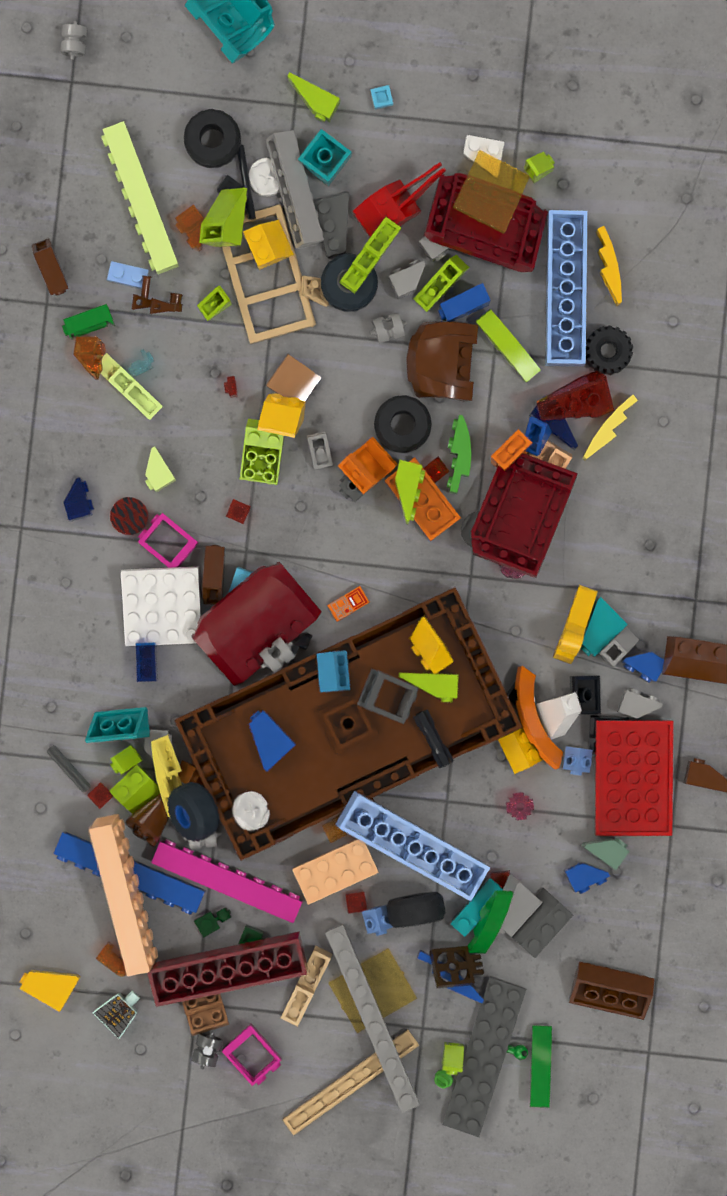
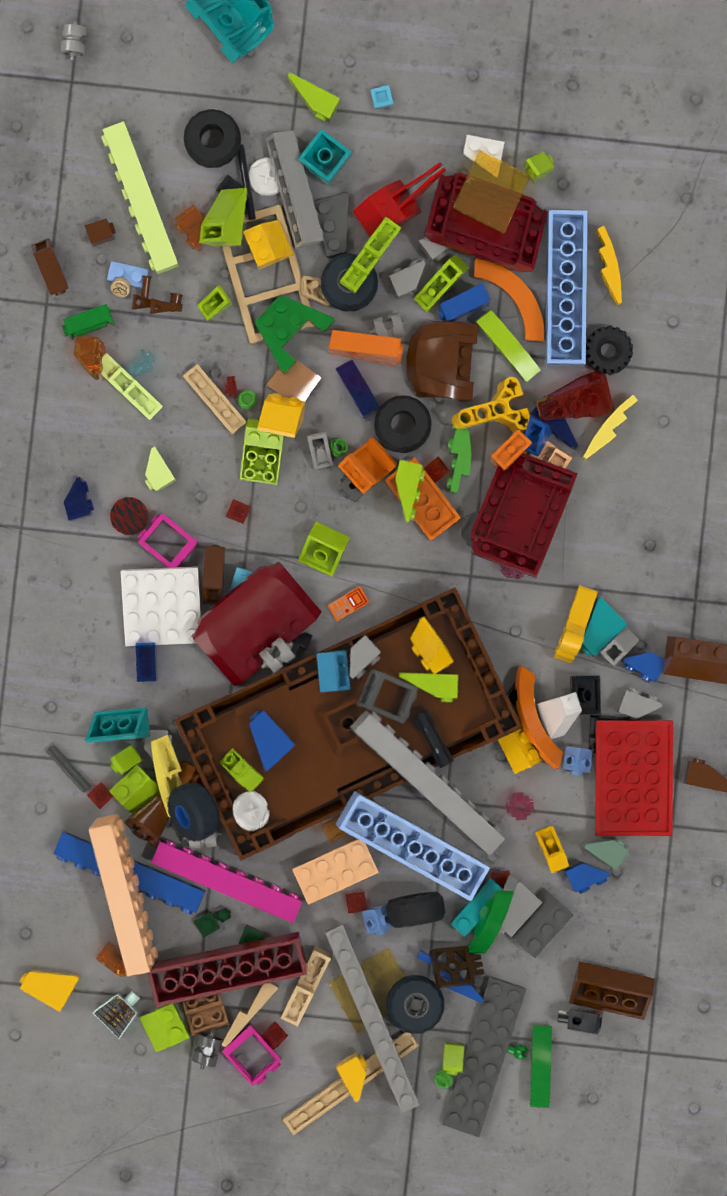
none -> reddish brown brick [85,218,116,247]
none -> tan tile [111,278,131,297]
none -> lime slope [139,1003,191,1052]
none -> tan plate [183,364,247,435]
none -> lime slope [220,748,264,792]
none -> tan slope [222,982,279,1047]
none -> bright green plate [238,390,257,409]
none -> green wing [255,295,335,375]
none -> clear red plate [261,1021,288,1050]
none -> lime slope [298,521,351,577]
none -> orange slope [328,330,404,368]
none -> bright green plate [329,438,348,457]
none -> clear blue slope [336,360,380,419]
none -> yellow slope [336,1052,368,1102]
none -> light grey slope [350,636,381,679]
none -> light grey brick [350,710,505,856]
none -> black wheel [386,975,444,1034]
none -> yellow beam [452,377,530,433]
none -> orange tile [473,258,544,342]
none -> yellow slope [535,825,569,874]
none -> black torso [557,1007,603,1035]

